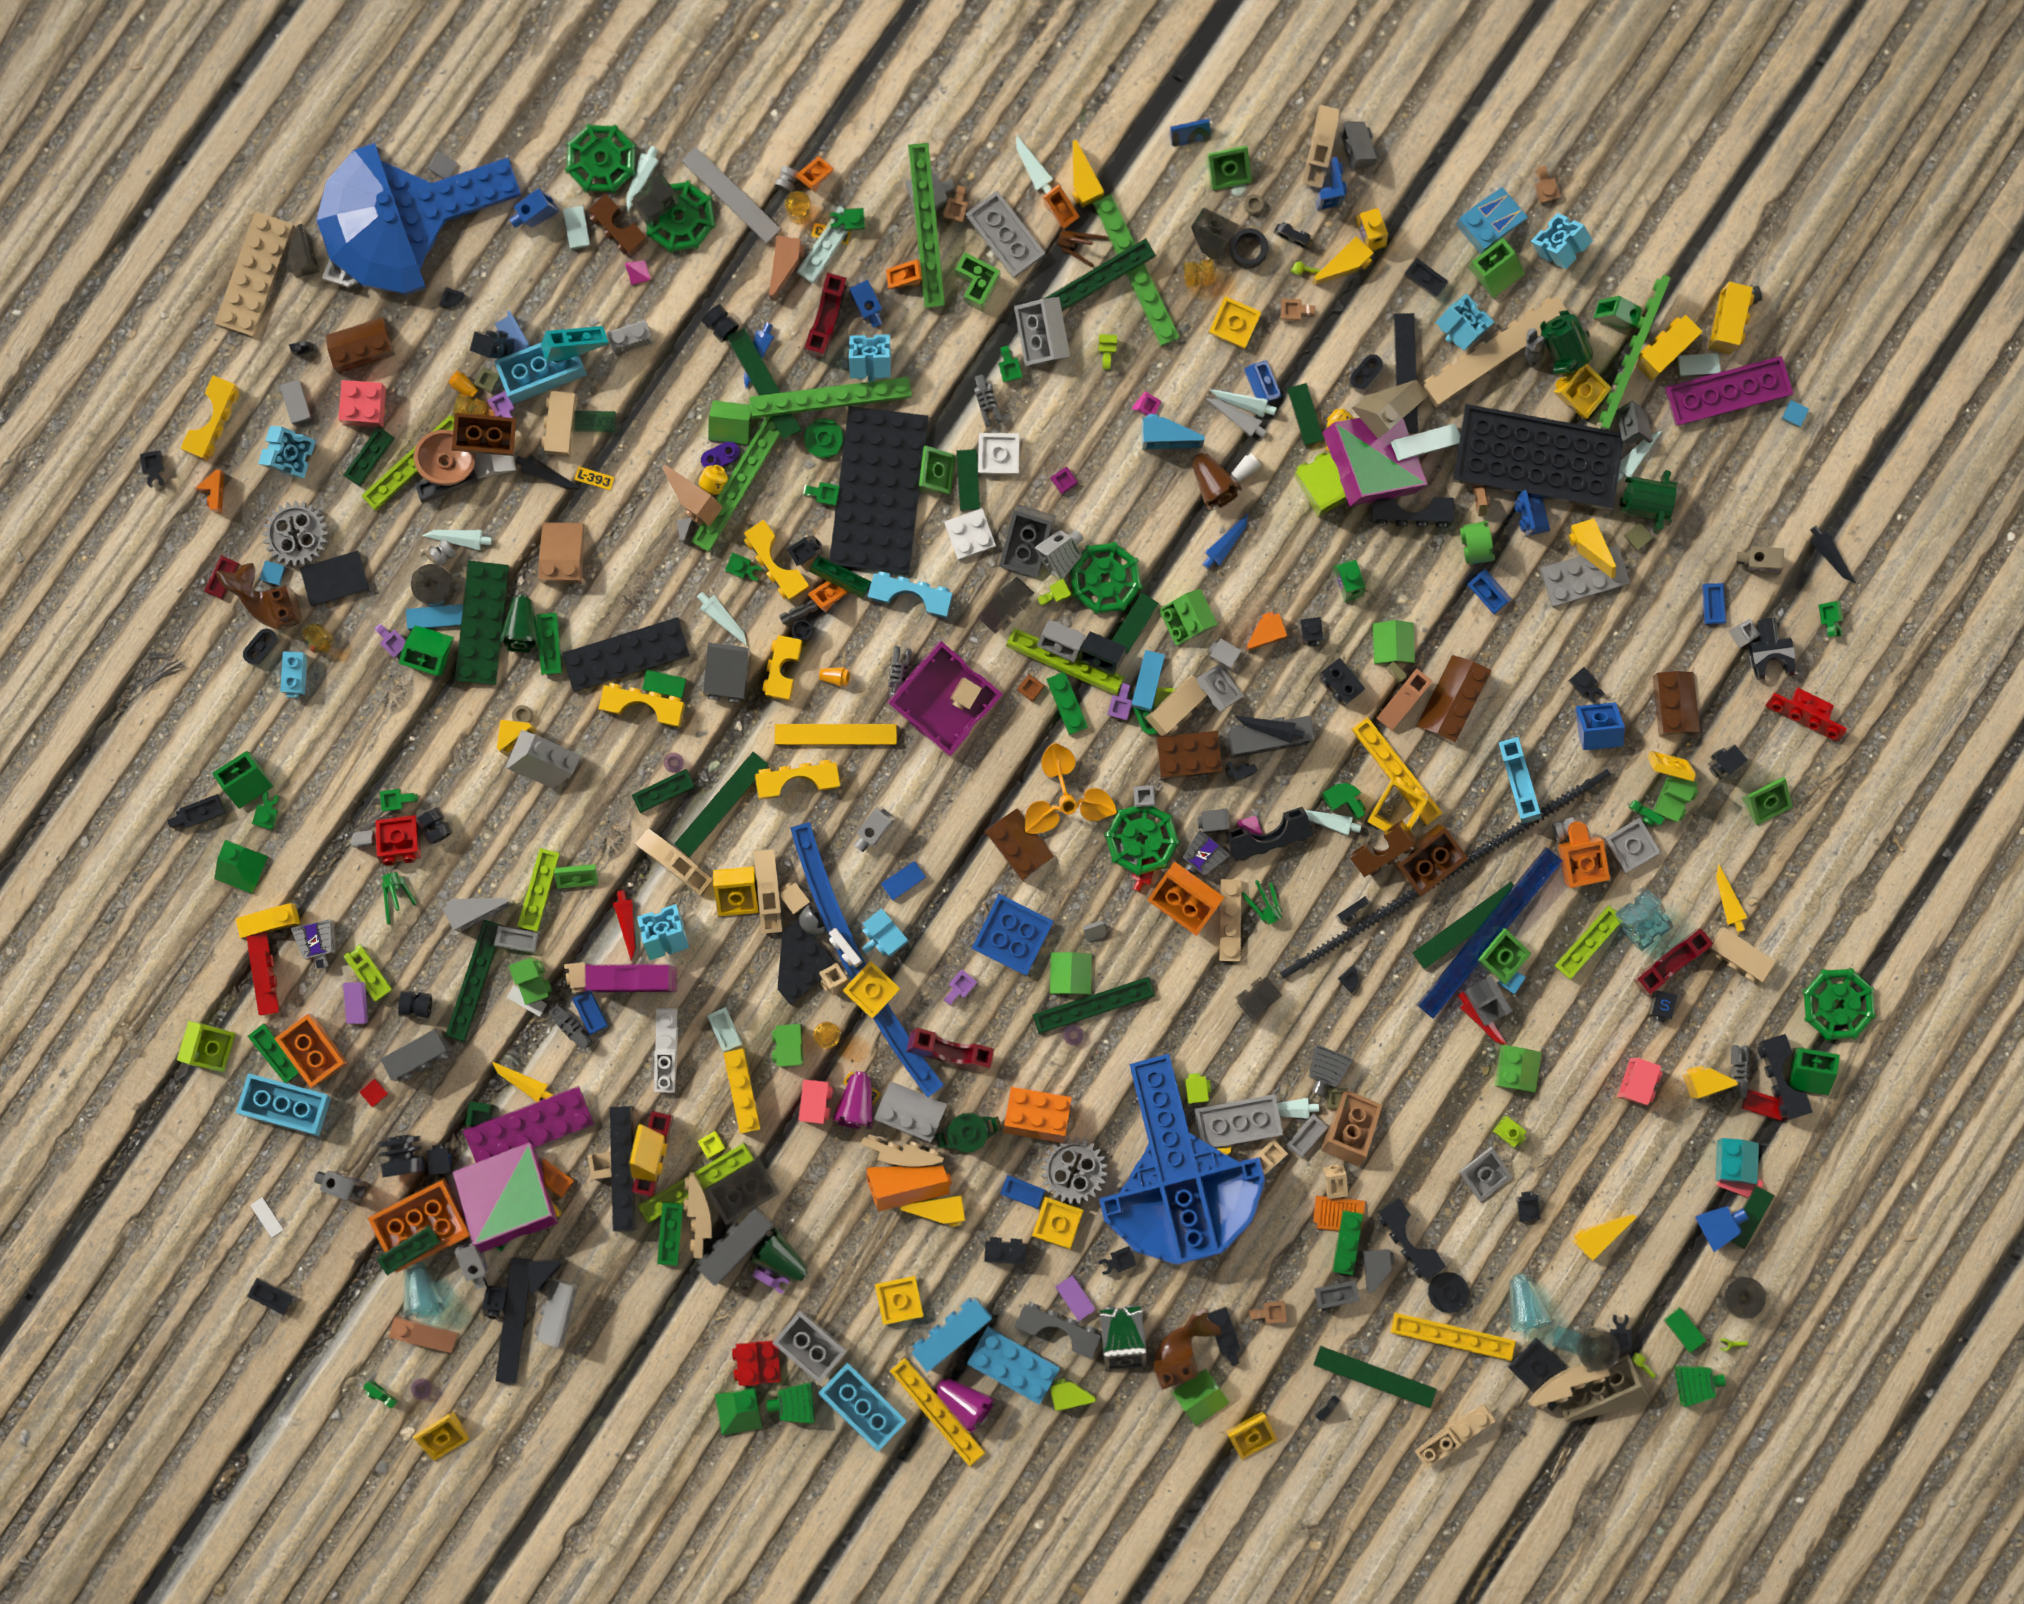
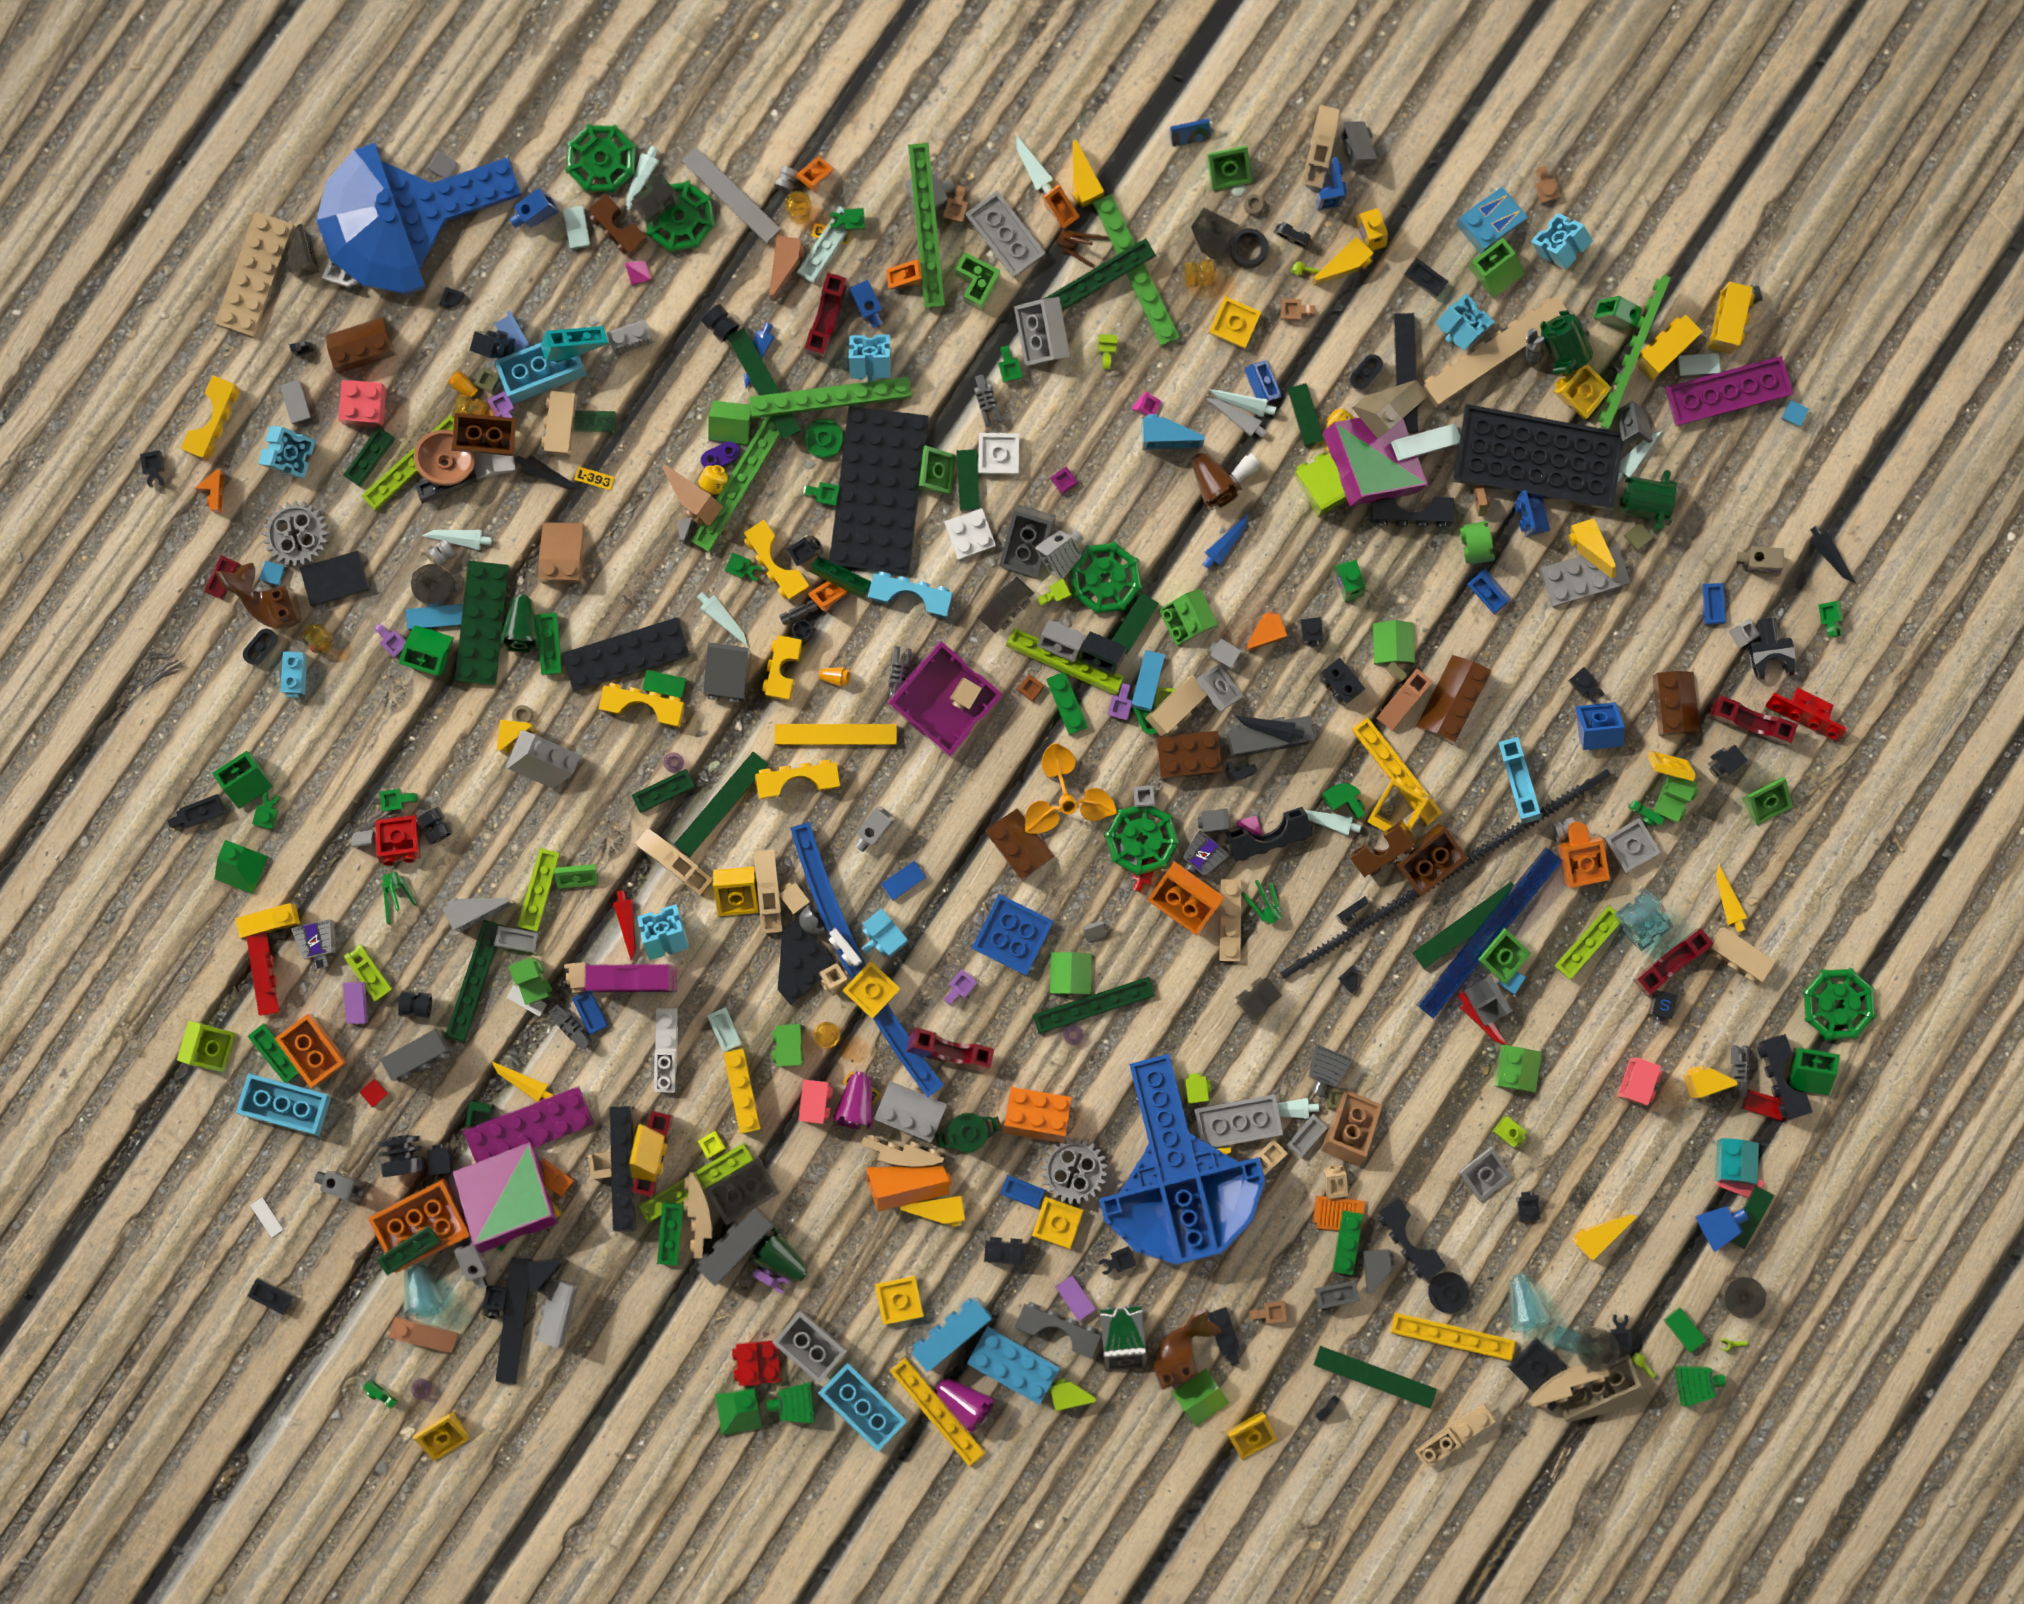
none -> dark red arch [1710,695,1798,746]

